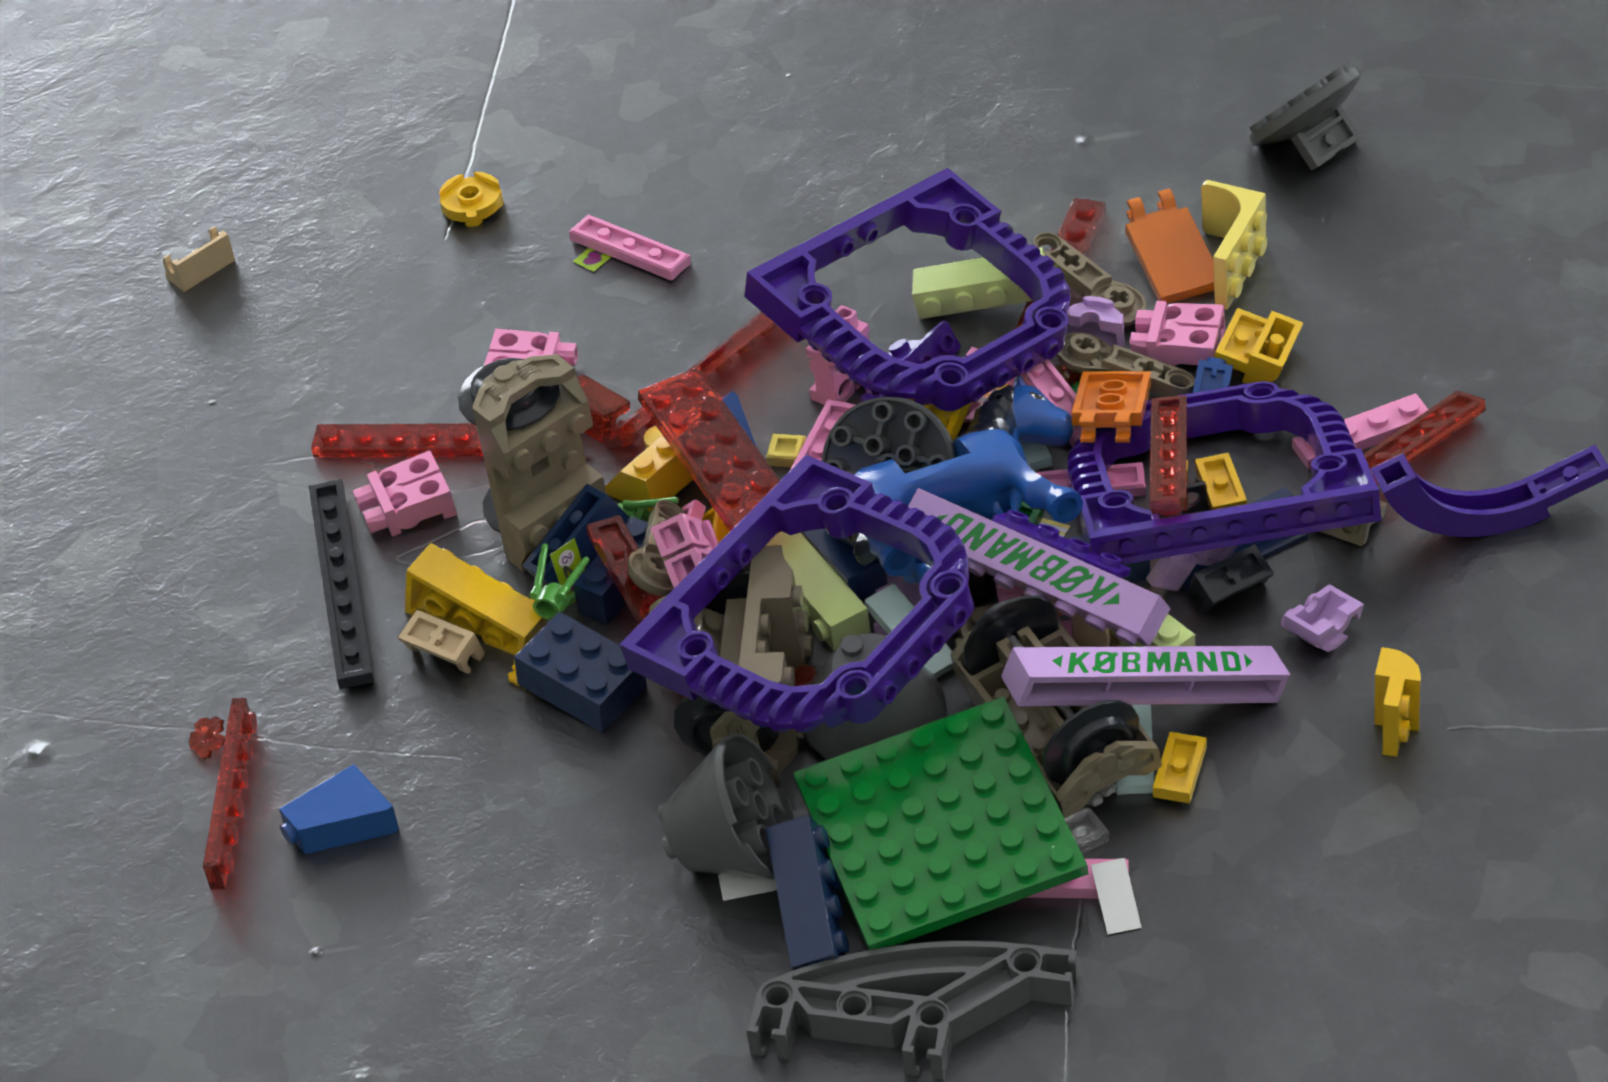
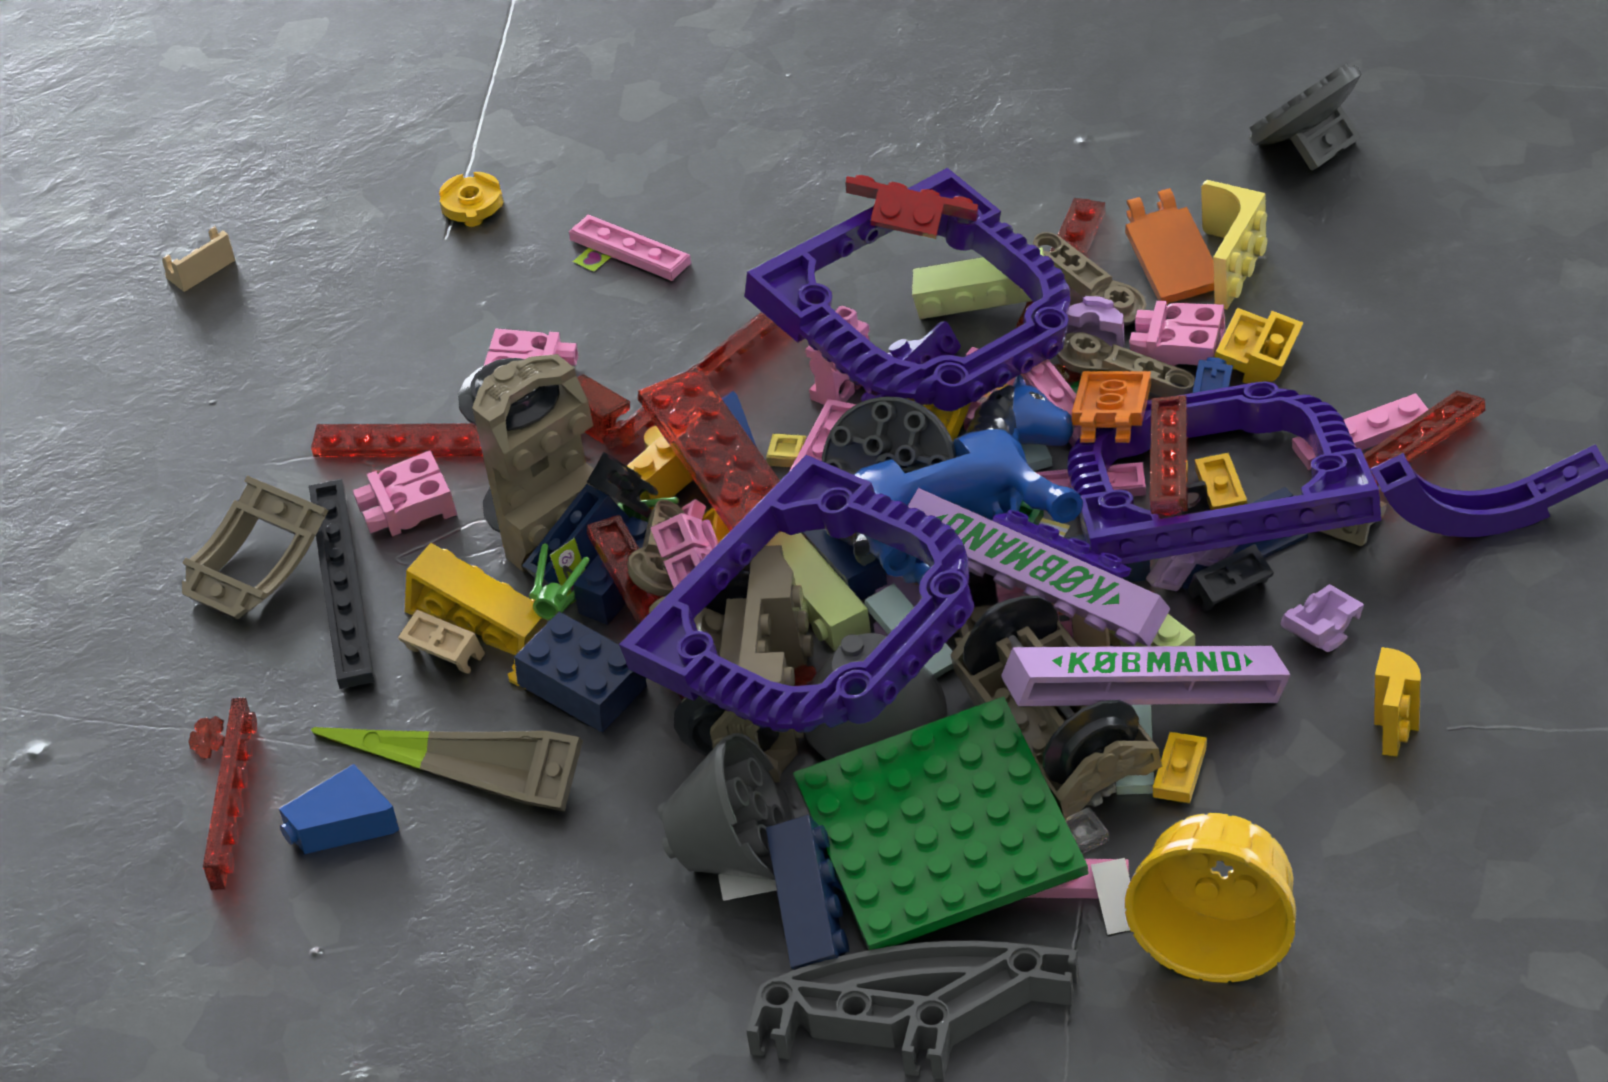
none -> dark tan wedge [182,475,329,620]
none -> dark tan plate [311,727,583,811]
none -> black hinge [587,452,658,518]
none -> red bracket [845,175,978,239]
none -> yellow piece [1125,813,1296,983]

